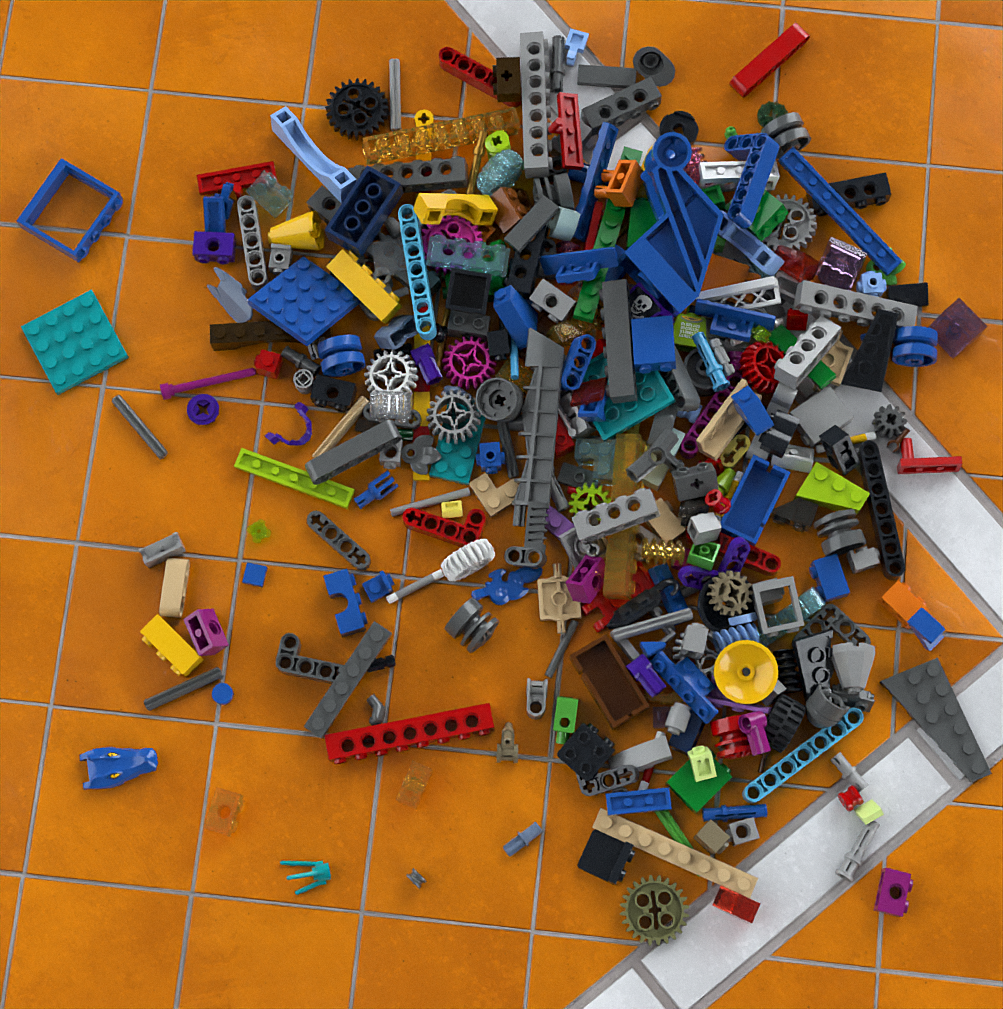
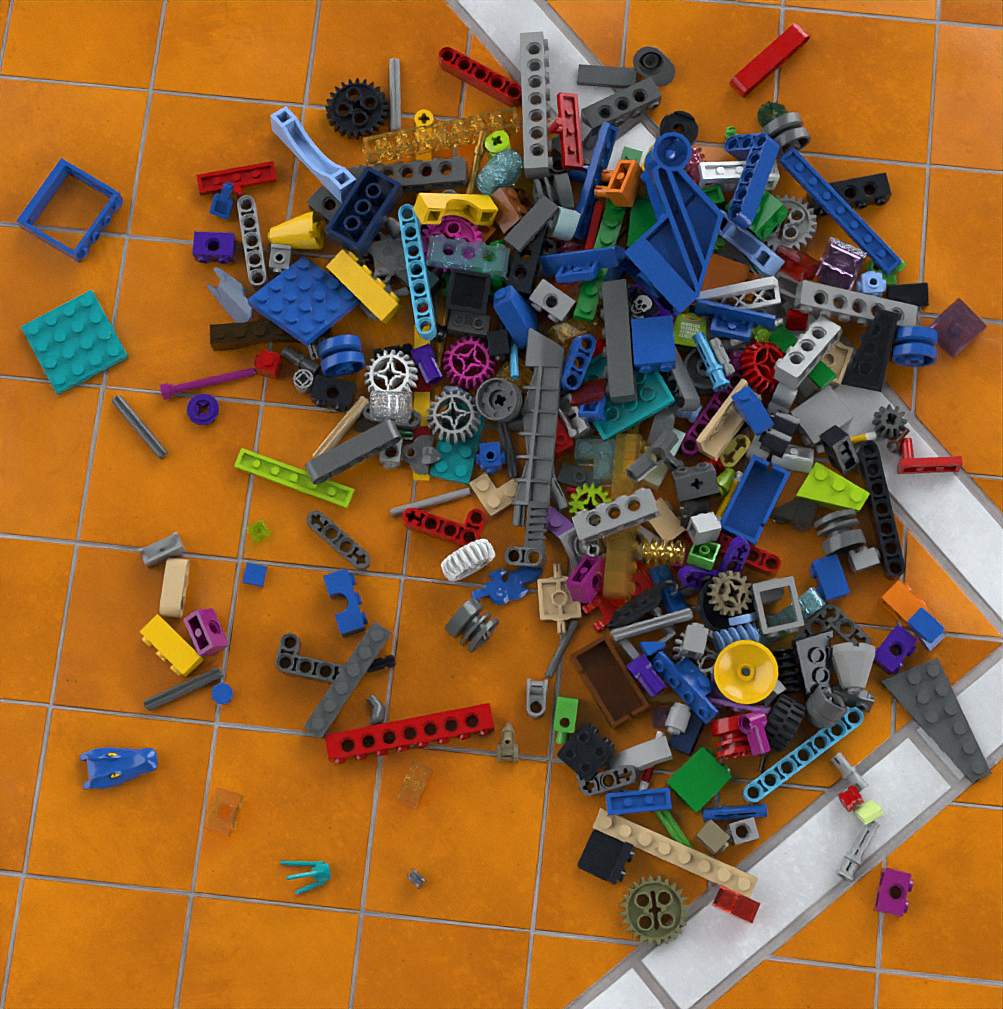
blue plate [203,196,226,233] -> none
clear light blue bracket [246,170,293,218] -> none
dark purple helmet [265,402,312,446] -> none
blue arm [354,470,399,509] -> none
blue bracket [362,571,395,603] -> none
sand blue brick [374,315,418,350] -> none
light grey bar [386,569,444,604] -> none
light yellow tile [441,500,463,518] -> none
dark brown brick [493,57,521,102] -> none
sand blue axle [503,822,543,856] -> none
dark grey pin [550,35,565,93] -> none
light blue plate [565,28,589,66] -> none
yellowish green bracket [687,746,717,782] -> none
red bush [705,489,731,515] -> none
none -> dark purple brick [873,625,918,675]

